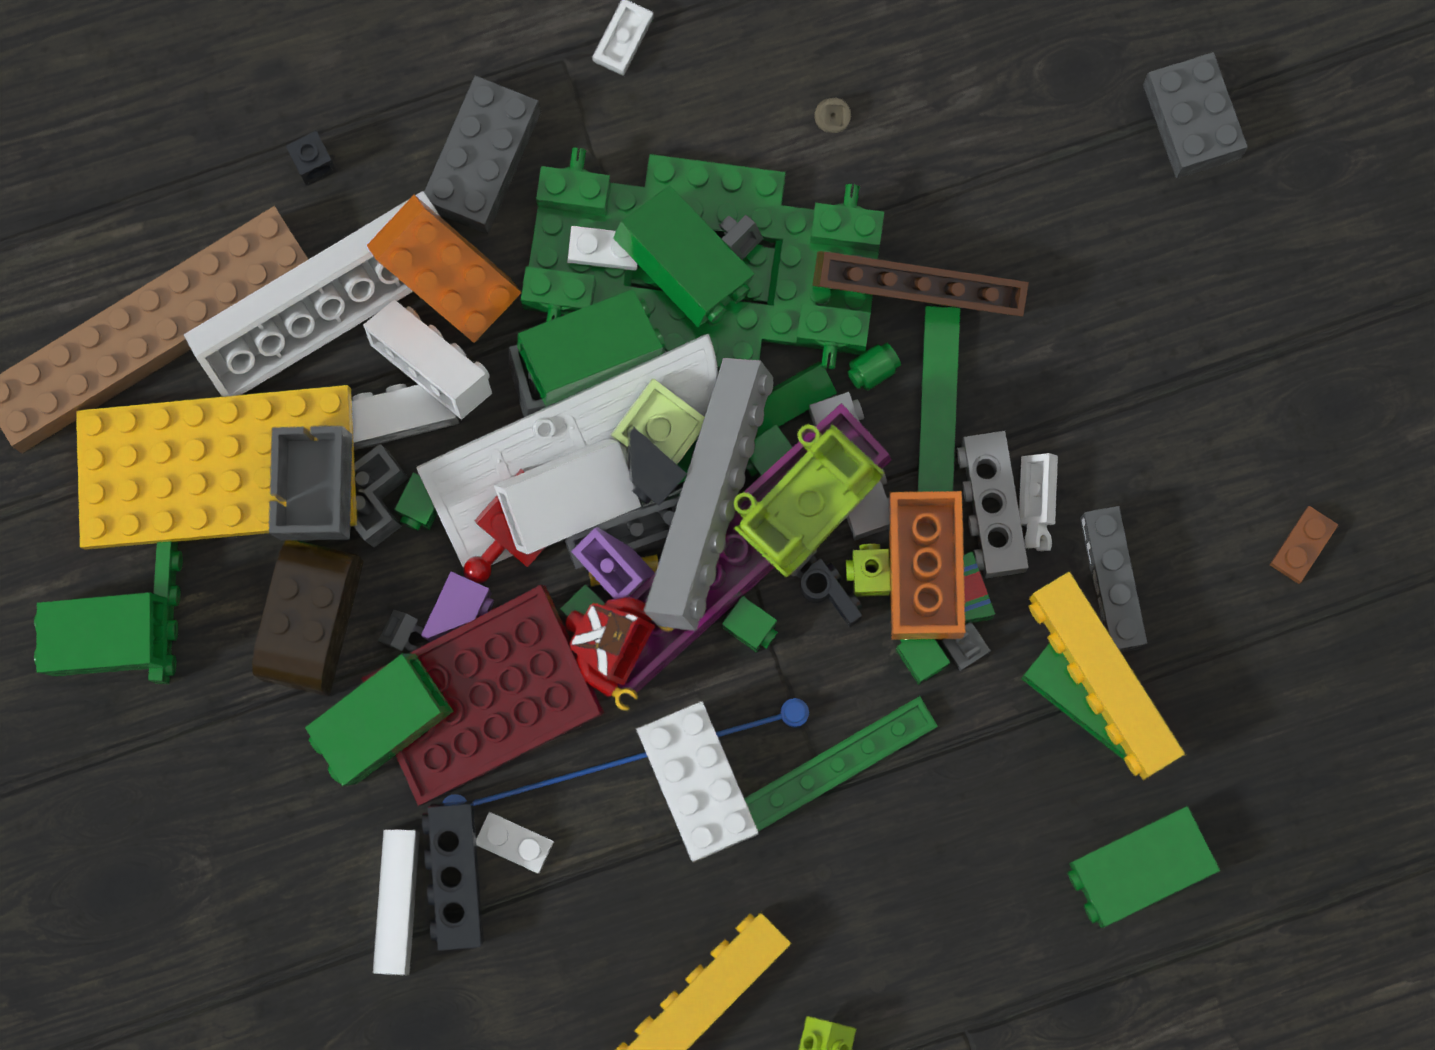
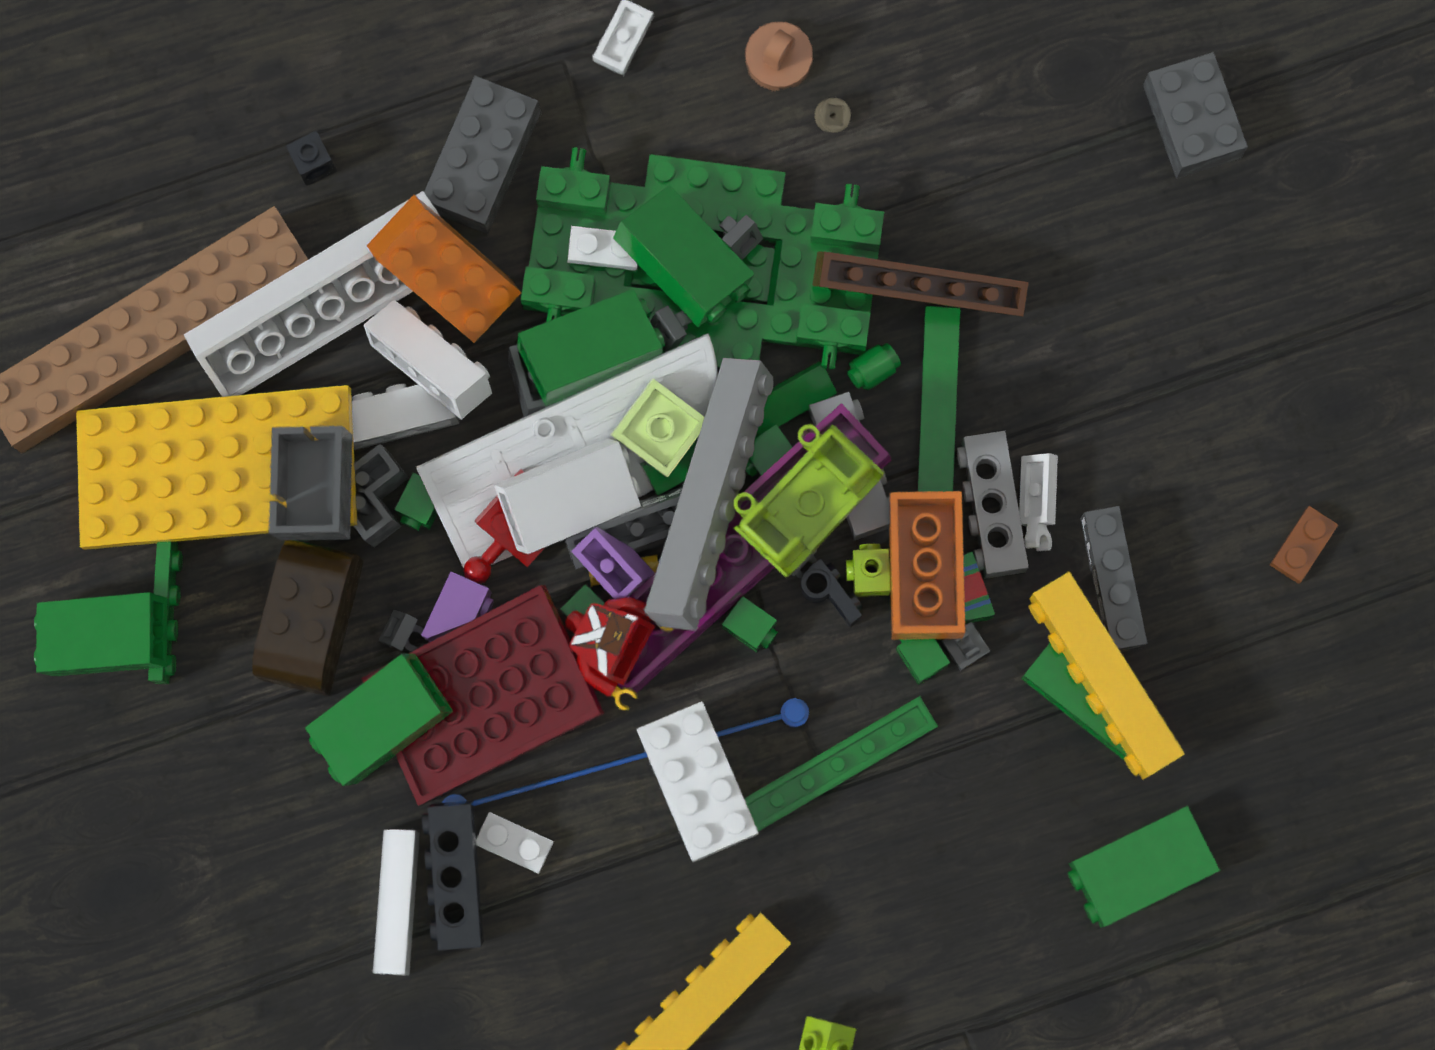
black slope [627,424,687,506] -> none
none -> dark grey tile [650,305,692,352]
none -> nougat tile [746,22,812,91]

